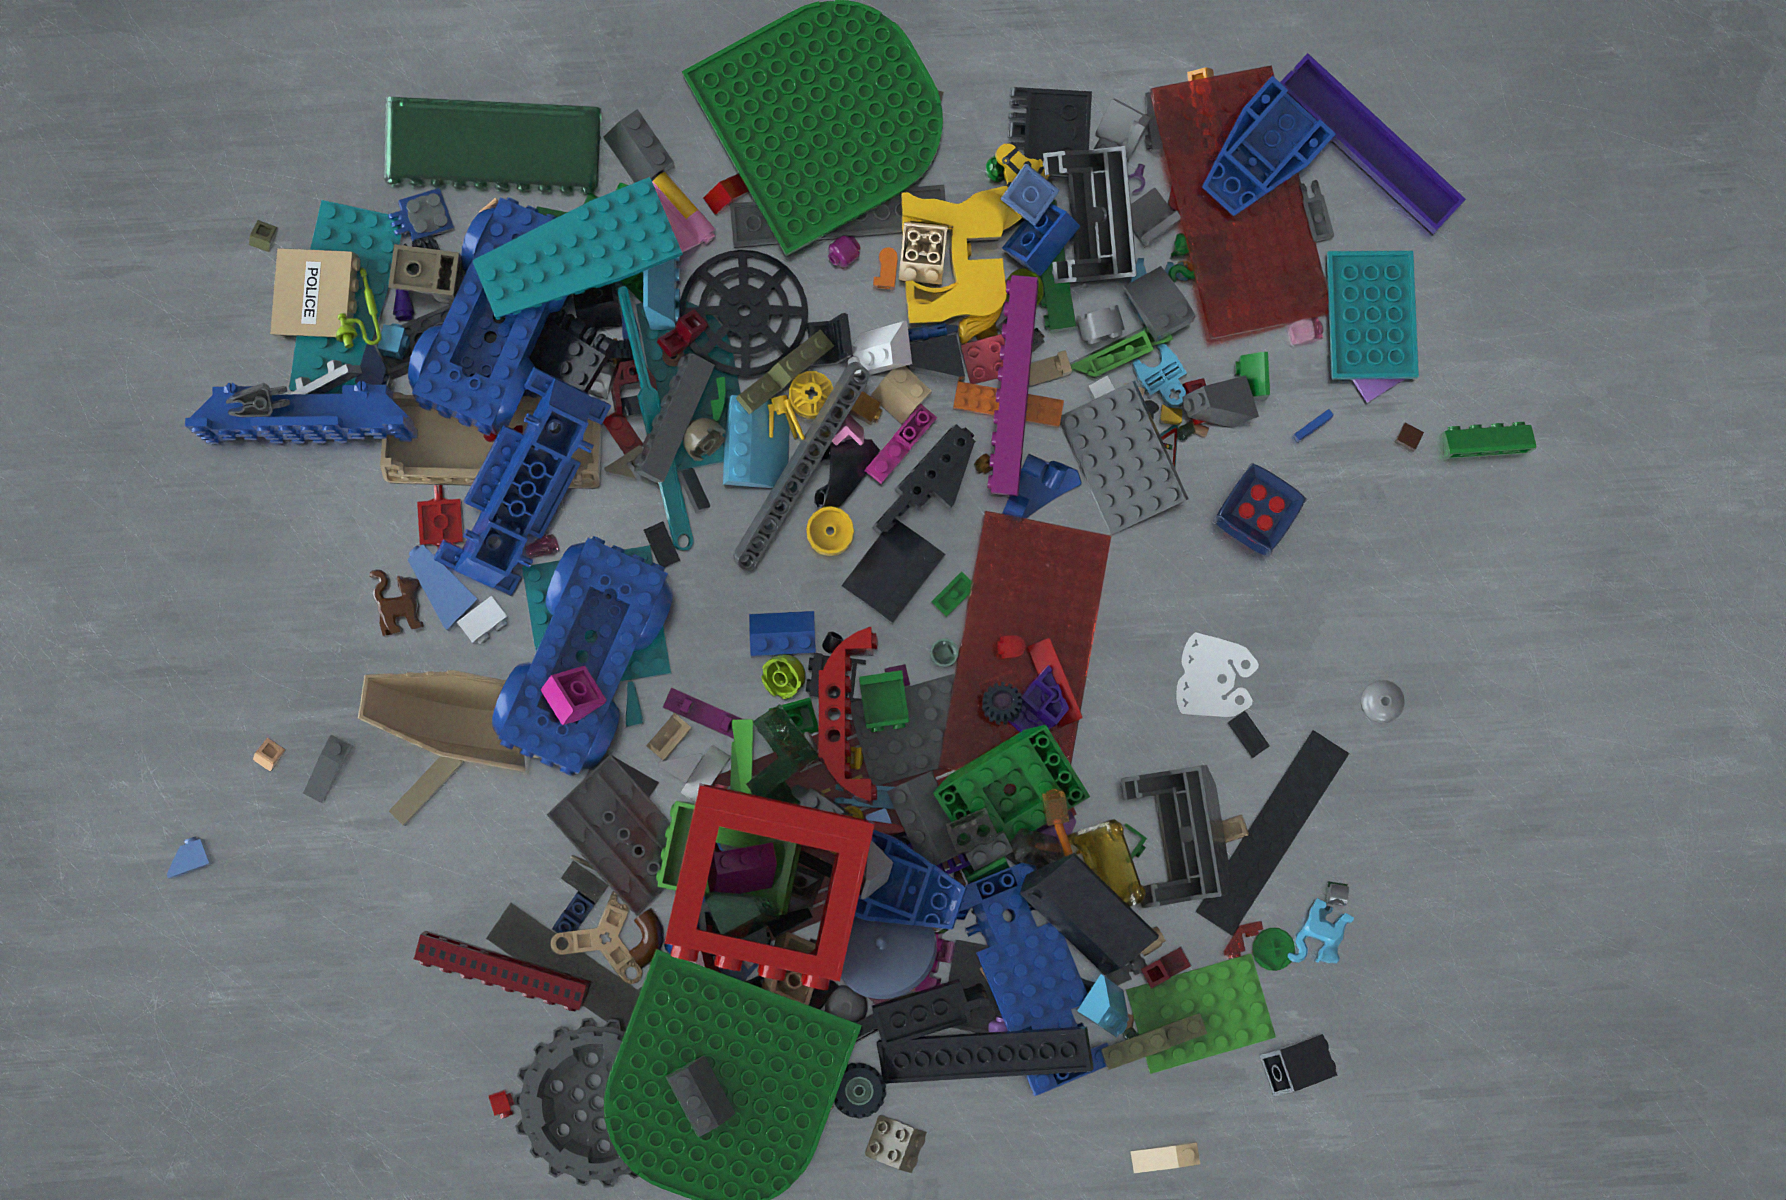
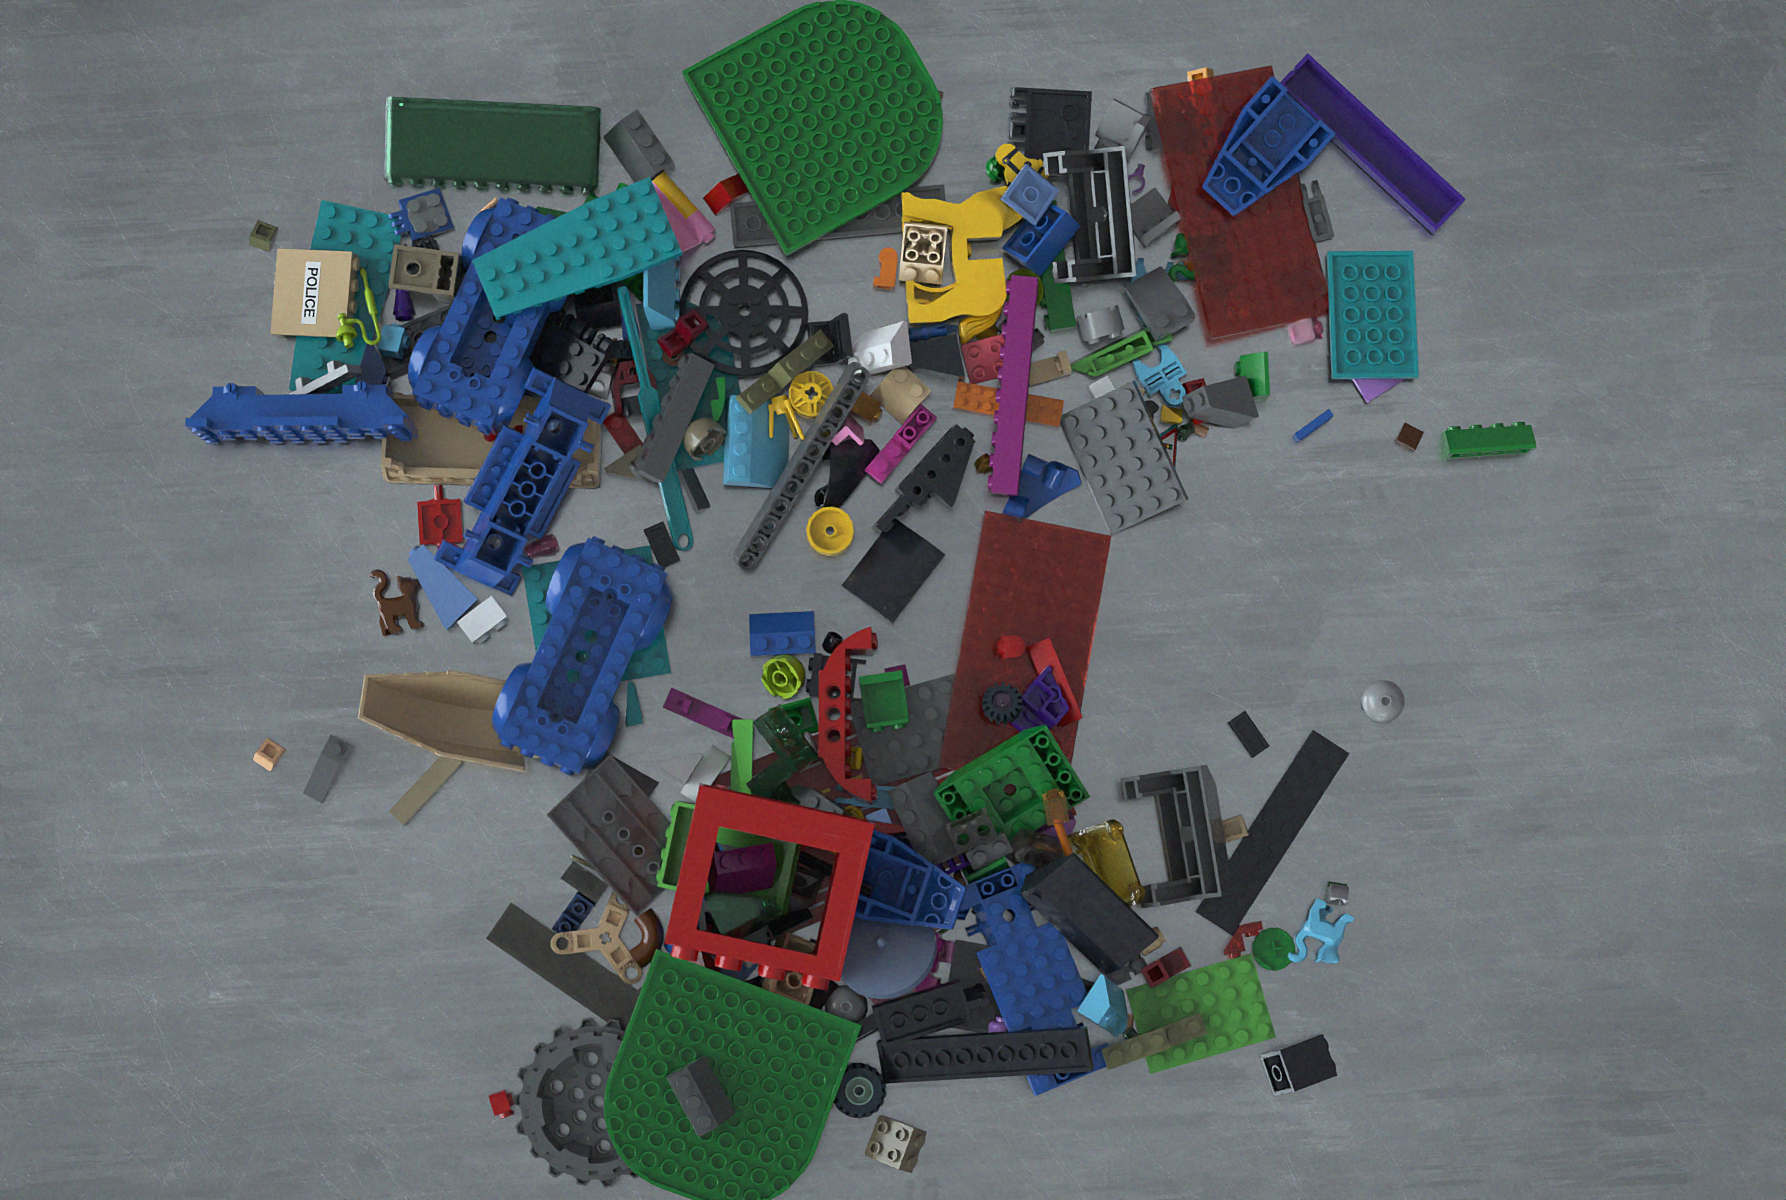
medium blue slope [167,836,212,879] -> none
dark grey hinge [226,383,290,417] -> none
dark red brick [413,931,590,1012] -> none
dark pink slope [541,666,607,725] -> none
tan hinge [646,713,693,761] -> none
magenta head [828,235,861,267] -> none
light grey slope [860,841,893,899] -> none
sand green wheel [930,639,958,669] -> none
green plate [931,571,977,618] -> none
green bracket [1123,823,1147,863] -> none
tan slope [1130,1141,1200,1173] -> none
white piece [1176,632,1259,717] -> none
dark blue piece [1213,463,1307,557] -> none

